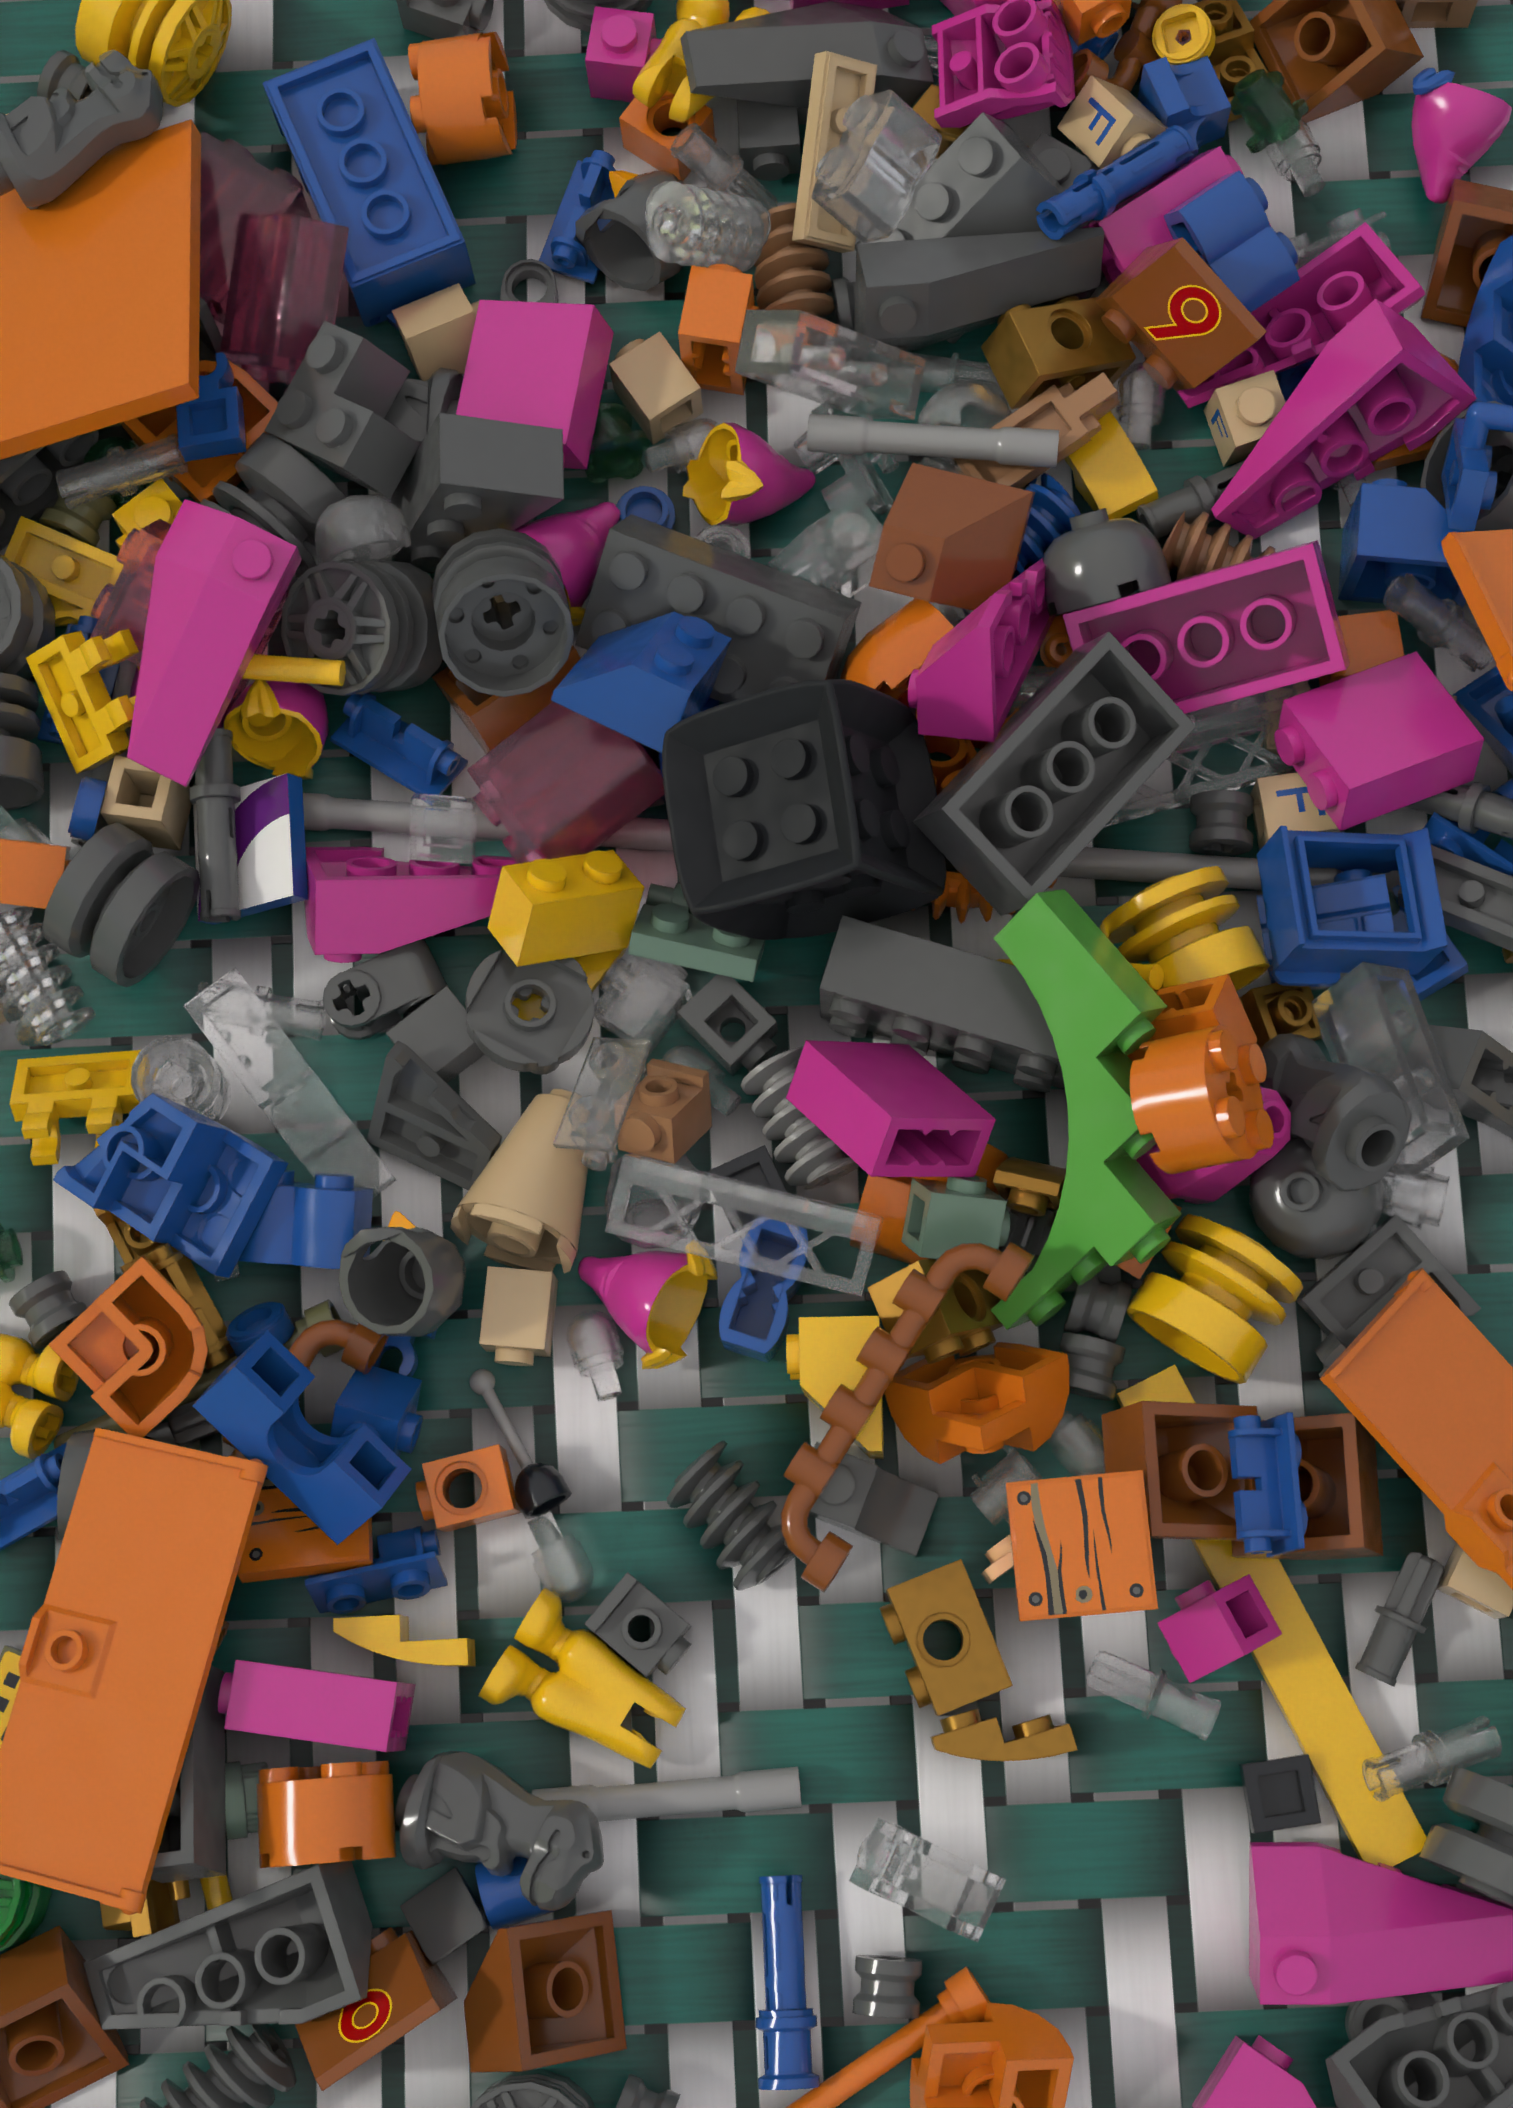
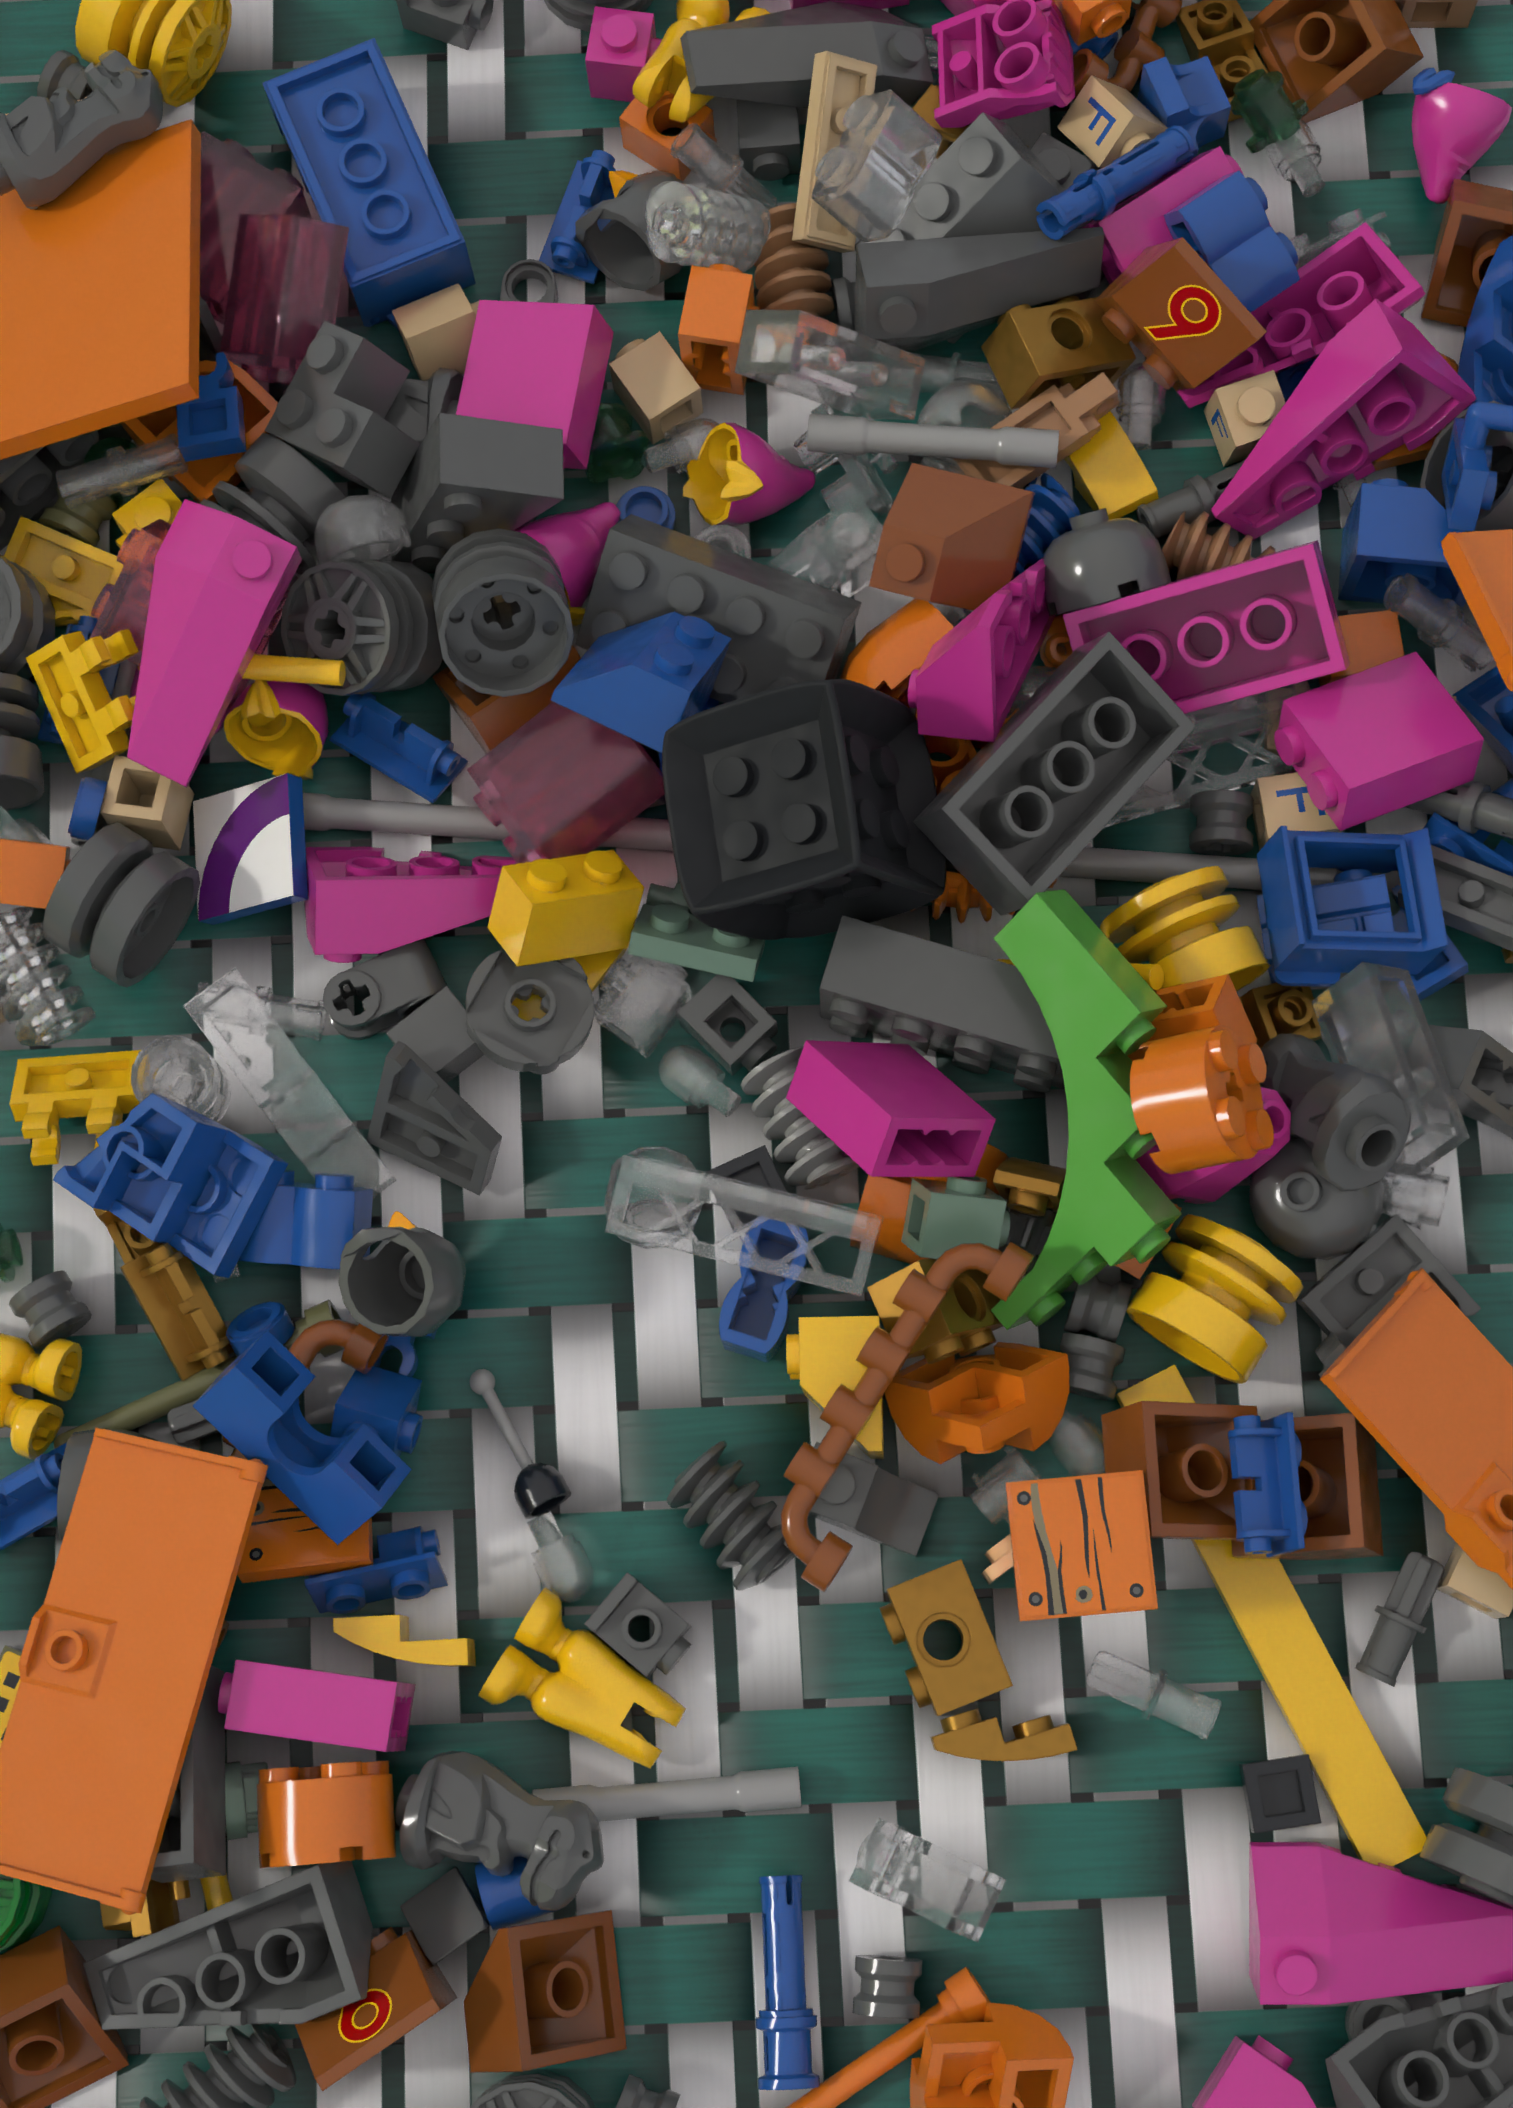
orange brick [48,1255,208,1438] -> none
dark grey pin [189,728,241,923] -> none
orange brick [408,32,517,165] -> none
clear tile [409,793,477,864] -> none
orange brick [416,1444,521,1532] -> none
tan cone [450,1089,594,1273] -> none
tan brick [479,1266,558,1366] -> none
clear hinge [553,1037,652,1171] -> none
clear cylinder [566,1310,624,1401] -> none
hat [577,1238,718,1369] -> none
medium nougat brick [615,1058,712,1164] -> none
yellow tile [1152,4,1216,65] -> none
dark pink brick [1157,1574,1282,1683] -> none
clear pin [1362,1715,1502,1802] -> none

